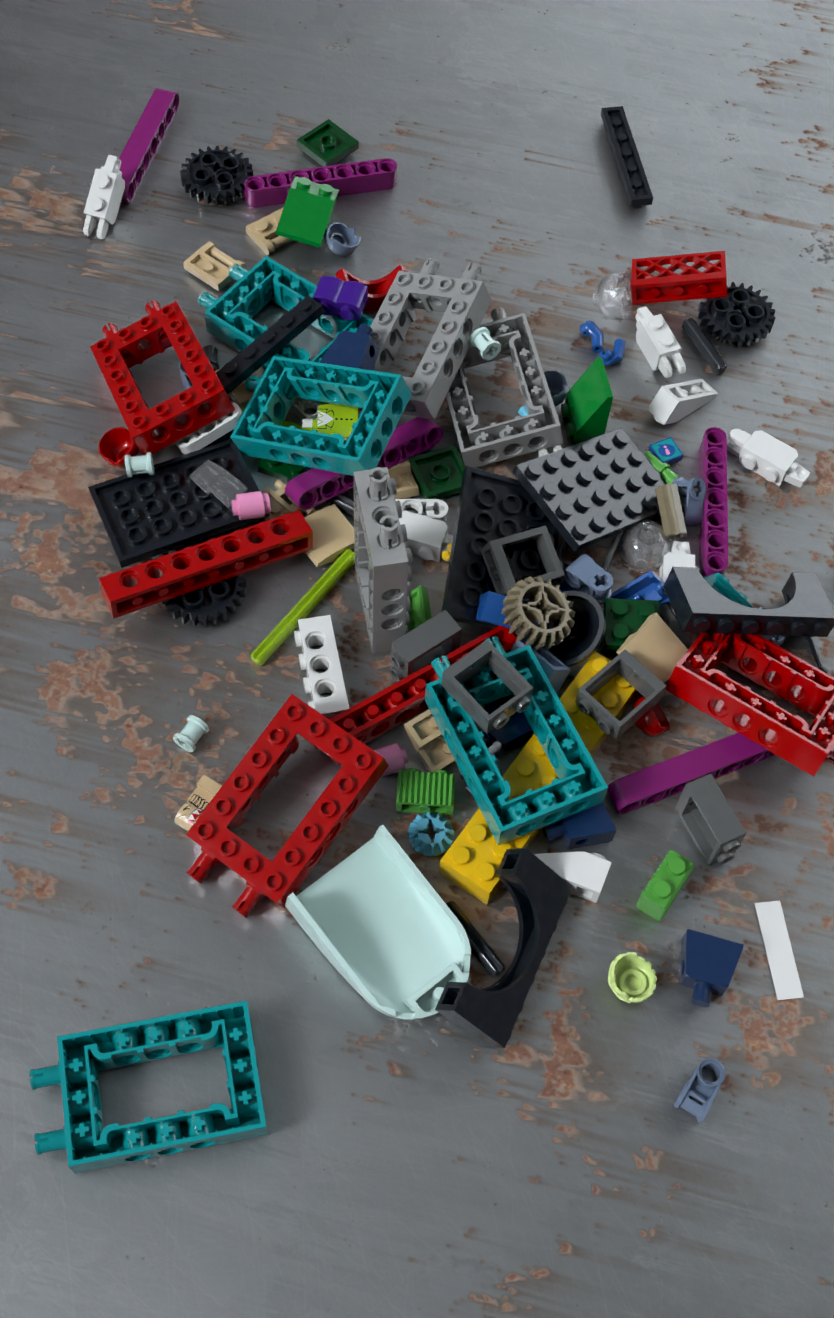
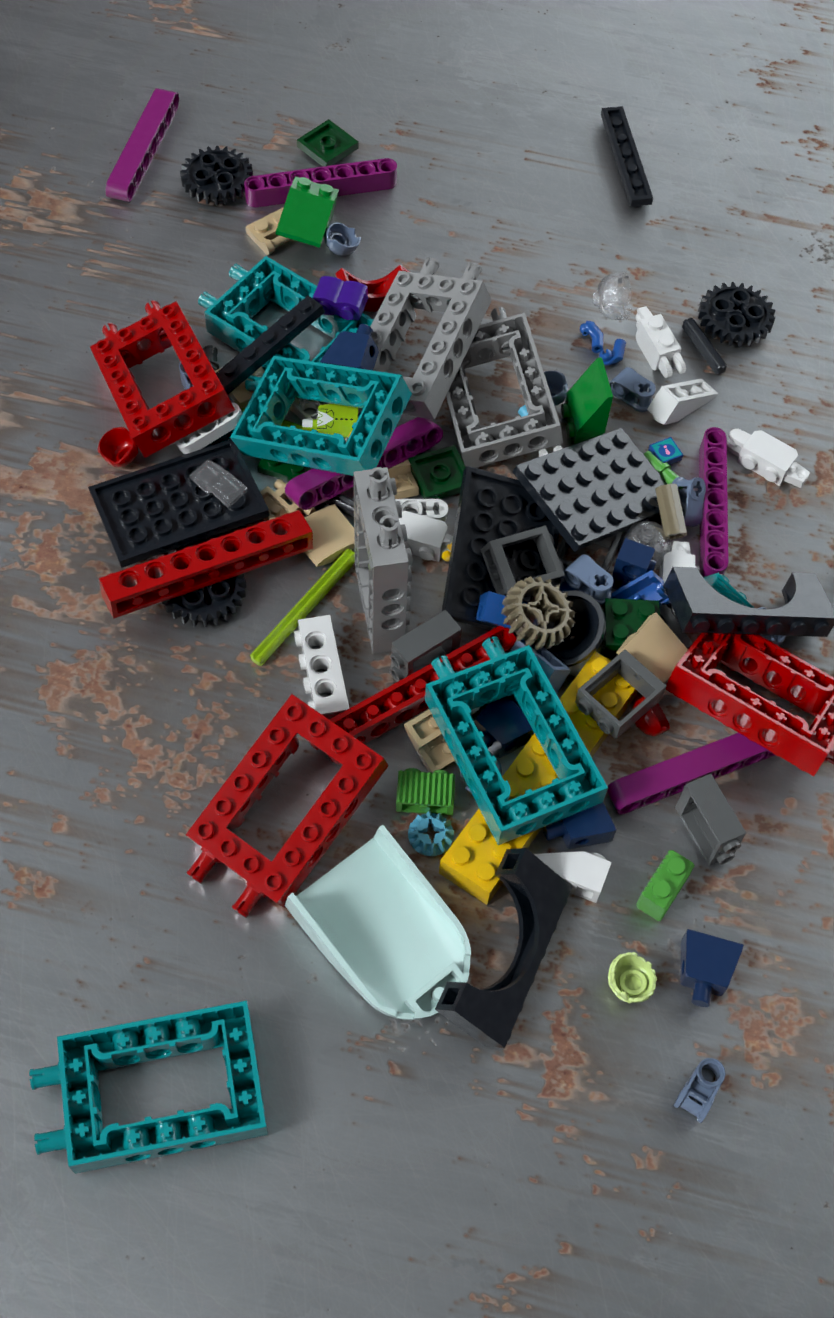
white hinge [83,154,125,239] -> none
light aqua bush [125,452,154,477] -> none
light aqua bush [173,715,210,752] -> none
tan leg [175,774,222,831] -> none
tan plate [183,241,247,291] -> none
bright pink brick [231,491,271,520] -> none
bright pink brick [373,743,408,778] -> none
bright green plate [408,585,432,632] -> none
dark grey window [442,640,533,734] -> none
black axle [446,901,505,978] -> none
light aqua bush [469,327,501,360] -> none
red fence [631,251,727,305] -> none
white sticker [754,900,804,1000] -> none
black hinge [802,636,828,674] -> none
none -> sand blue piece [609,367,656,412]
none -> dark blue brick [612,538,657,590]

